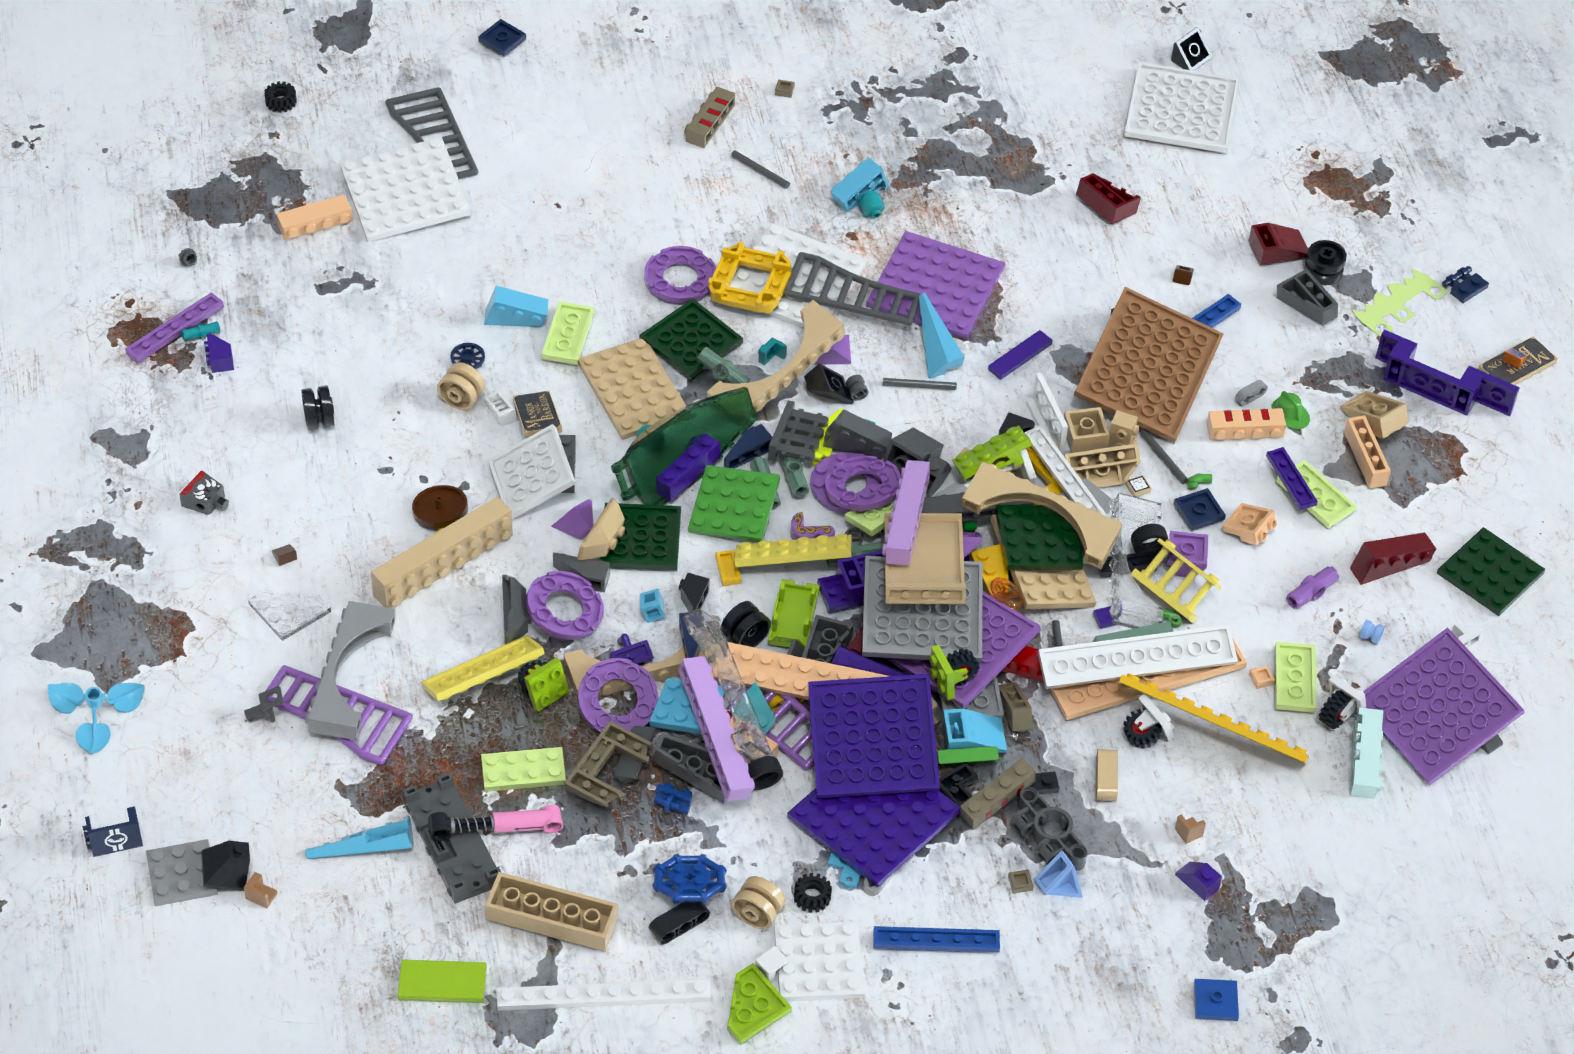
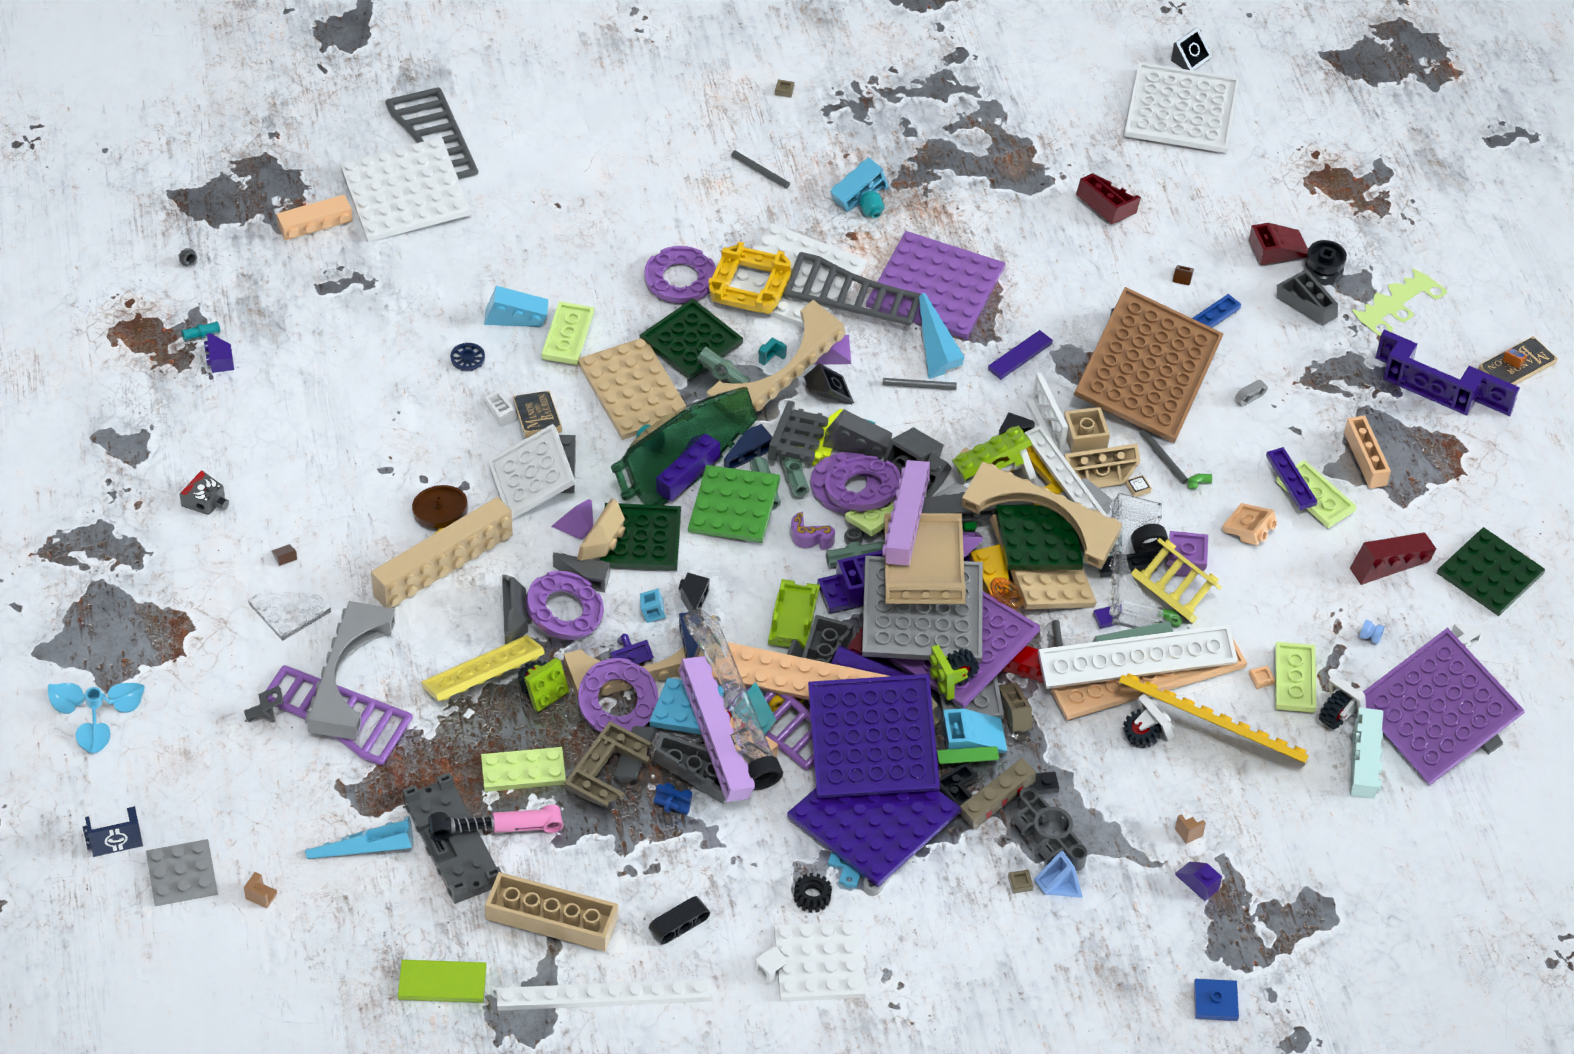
medium lavender plate [125,292,224,363] -> none
black slope [201,840,250,891] -> none
black tyre [264,81,297,113] -> none
black wheel [301,385,334,430] -> none
tan wheel [437,362,486,410] -> none
dark blue plate [478,19,526,56] -> none
blue plate [652,854,727,904] -> none
dark tan brick [684,87,735,148] -> none
yellow tile [715,550,742,586] -> none
black wheel [721,601,771,647] -> none
lime plate [727,963,792,1045] -> none
tan wheel [731,876,785,929] -> none
light yellow plate [735,534,852,567] -> none
dark grey wheel [846,374,869,401] -> none
blue plate [873,926,1000,952] -> none
tan beam [1096,749,1118,801] -> none
tan brick [1108,410,1140,448] -> none
dark blue plate [1174,488,1226,531] -> none
light nougat brick [1207,408,1286,440] -> none
bright green piece [1272,391,1310,430] -> none
medium lavender piece [1286,566,1339,609] -> none
tan slope [1340,391,1409,438] -> none
dark blue plate [1442,266,1489,303] -> none

